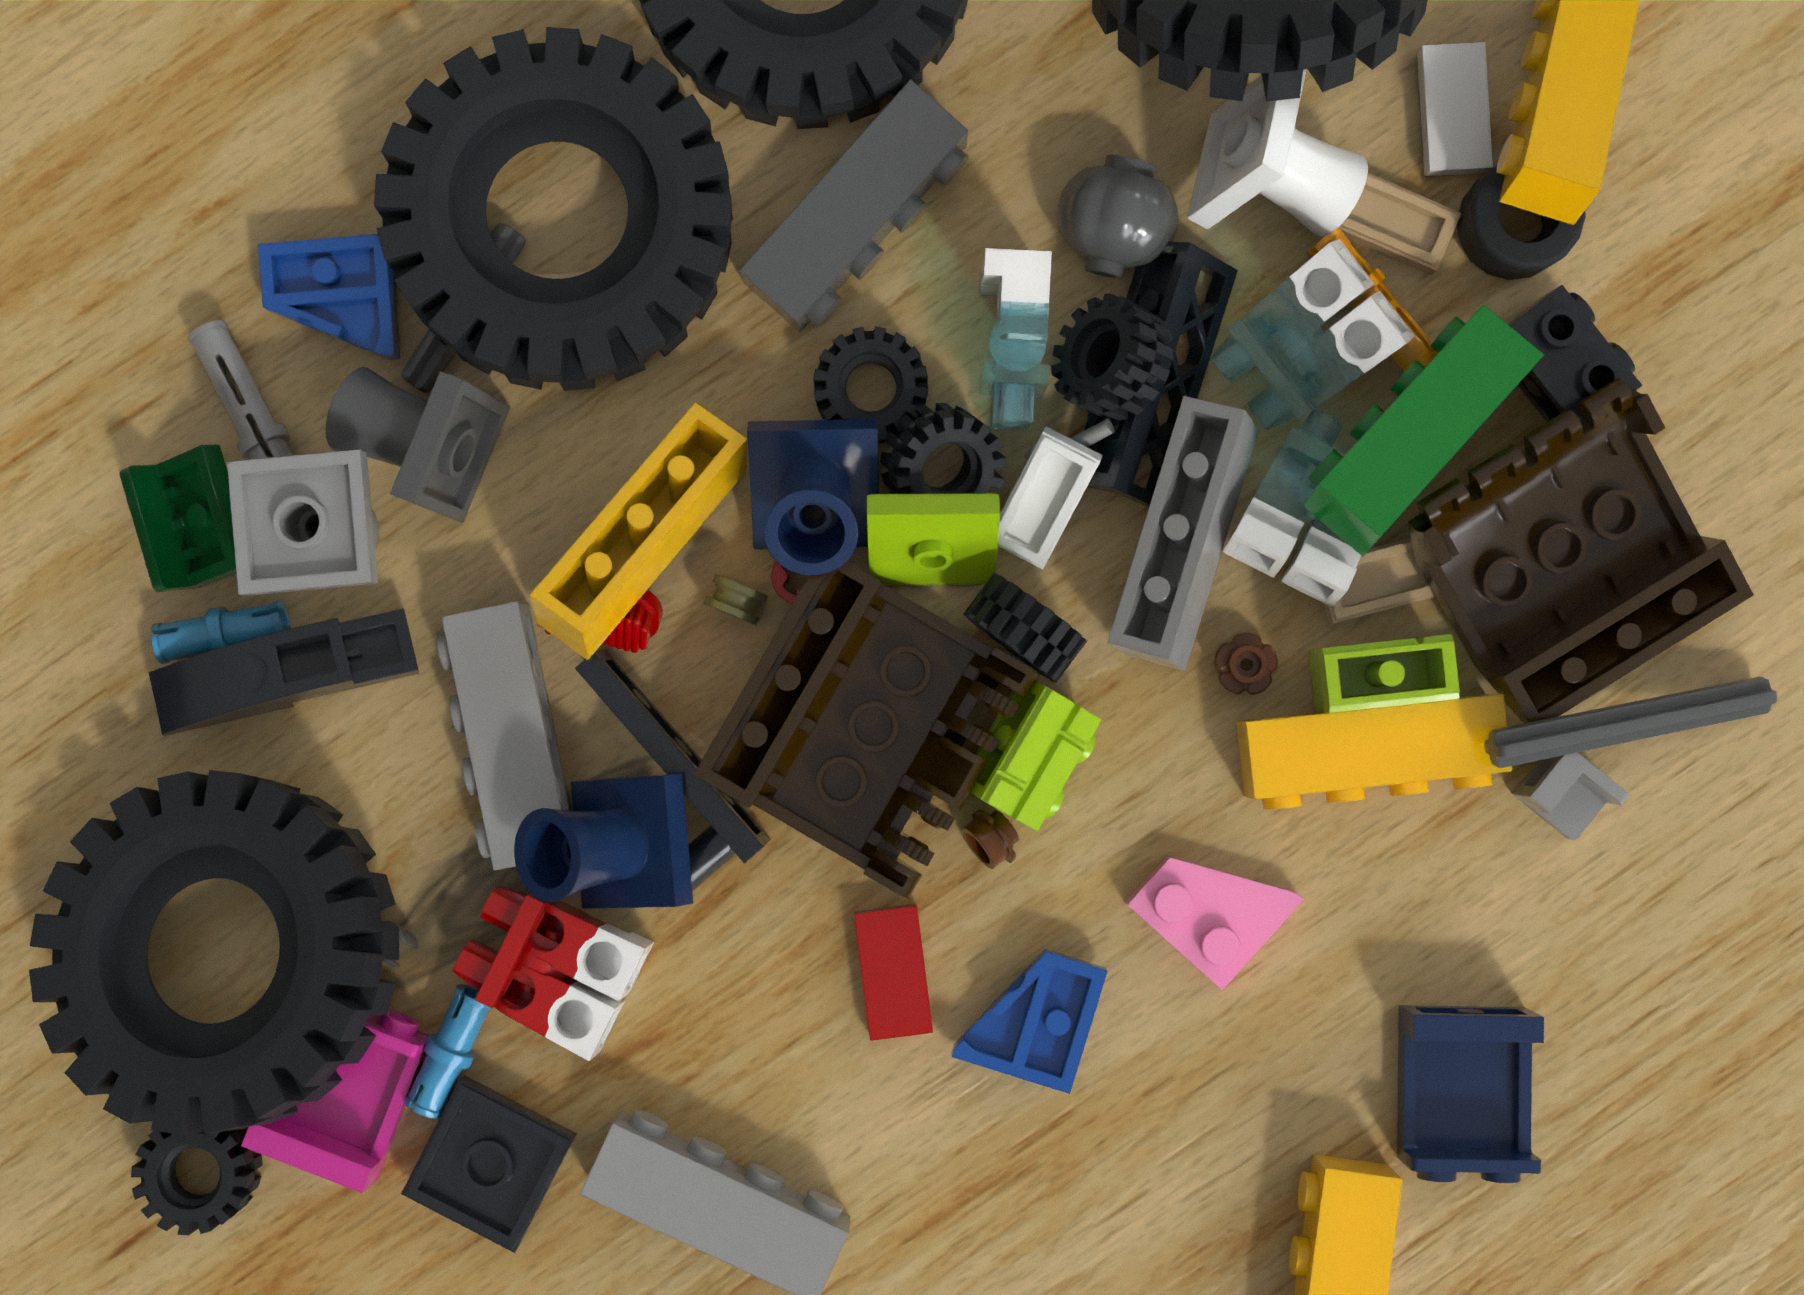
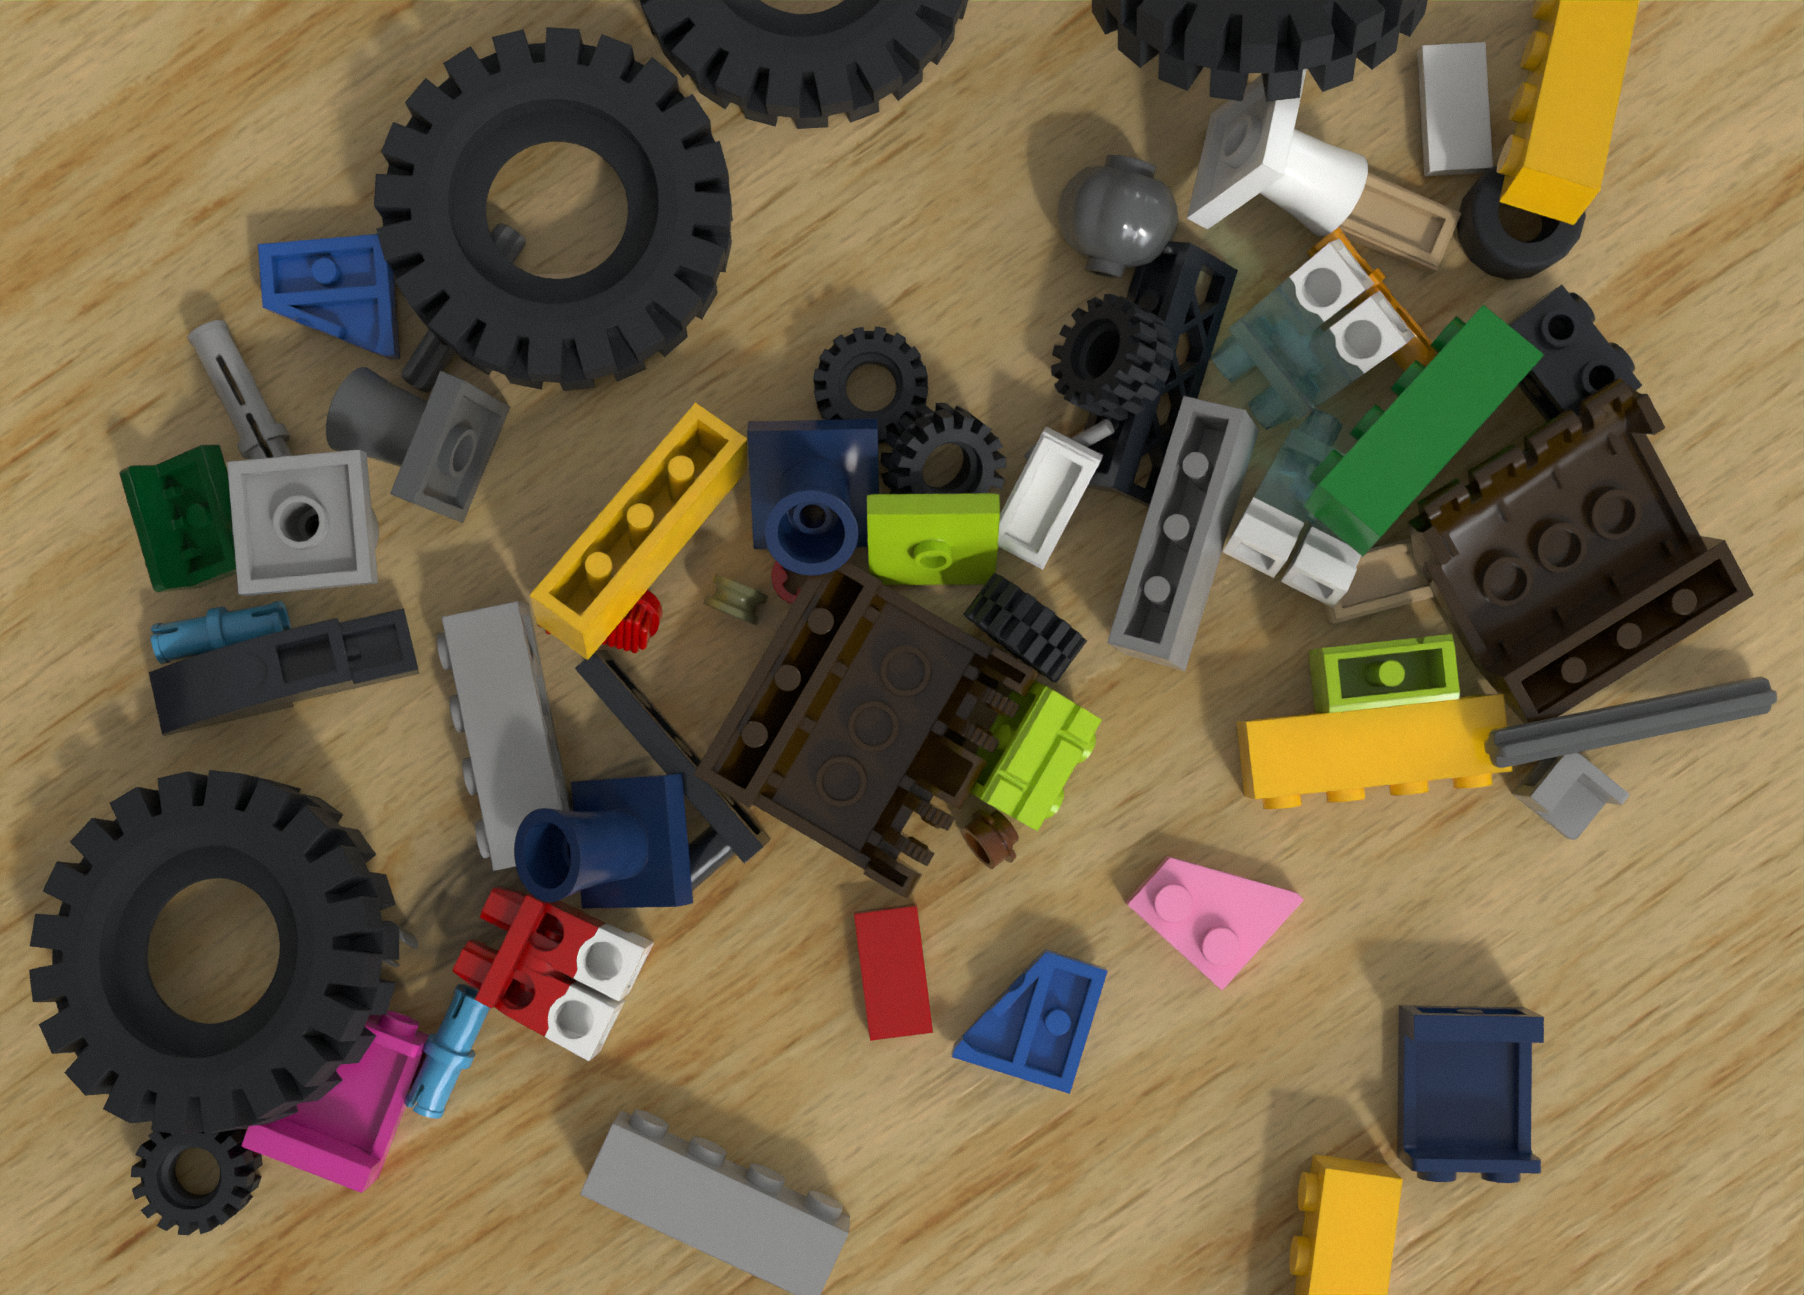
black plate [401,1075,577,1253] -> none
dark grey brick [739,79,968,332] -> none
clear light blue hips [979,248,1052,430] -> none
reddish brown plate [1214,633,1278,695] -> none

